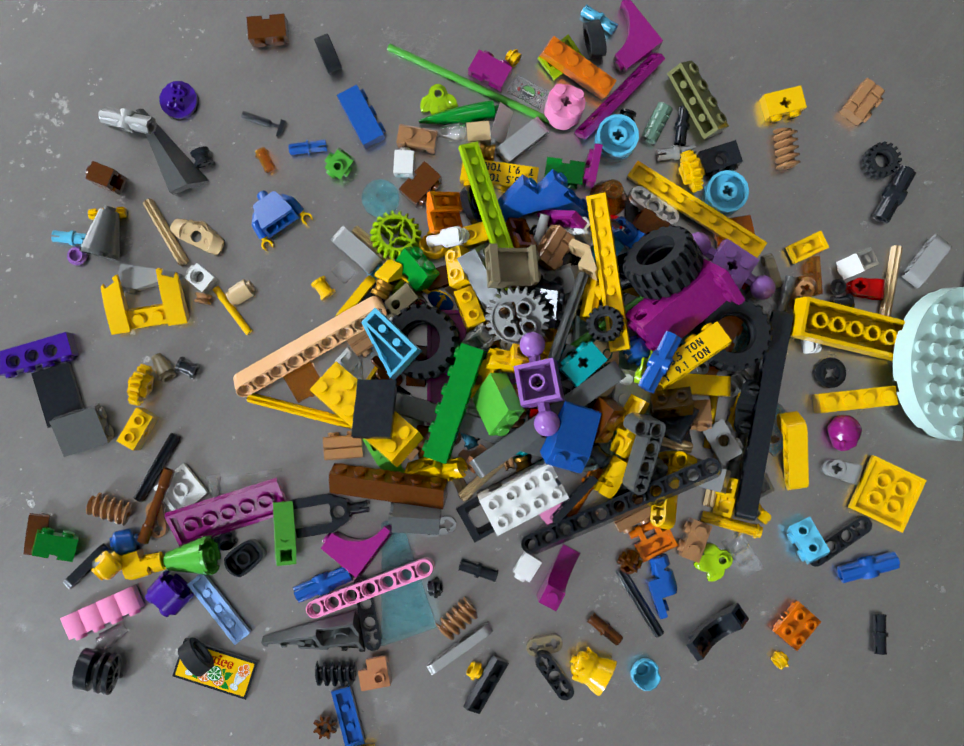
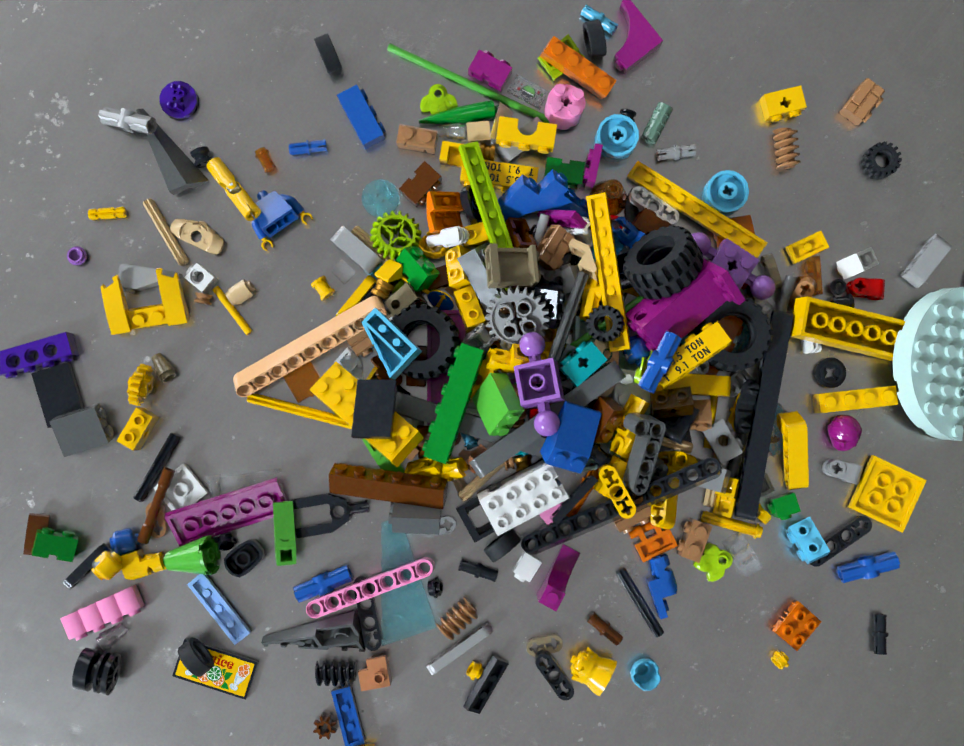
medium azure pin [51,230,86,246] -> none
dark grey cone [79,206,120,260] -> none
reddish brown brick [85,161,127,195] -> none
medium nougat piece [86,492,131,526] -> none
dark purple brick [145,570,194,617] -> none
black bush [175,356,200,379] -> none
black piece [241,111,286,137] -> none
reddish brown brick [246,13,290,47] -> none
magenta arch [321,525,393,578] -> none
medium nougat brick [323,431,365,460] -> none
bright green brick [324,147,355,179] -> none
white brick [393,147,415,178] -> none
yellow plate [505,49,522,67] -> none
magenta tile [574,53,665,139] -> none
reddish brown gear [617,550,643,574] -> none
olive brick [667,60,729,139] -> none
black pin [674,106,690,146] -> none
yellow gear [679,150,705,193] -> none
black arch [686,603,749,662] -> none
black brick [696,140,743,178] -> none
black piece [873,165,916,224] -> none
tan axle [879,245,903,317] -> none
none -> yellow piece [206,157,261,221]
none -> yellow panel [439,141,462,167]
none -> black tyre [484,528,521,563]
none -> yellow arch [496,116,557,154]
none -> yellow beam [598,464,636,519]
none -> green brick [767,492,801,520]

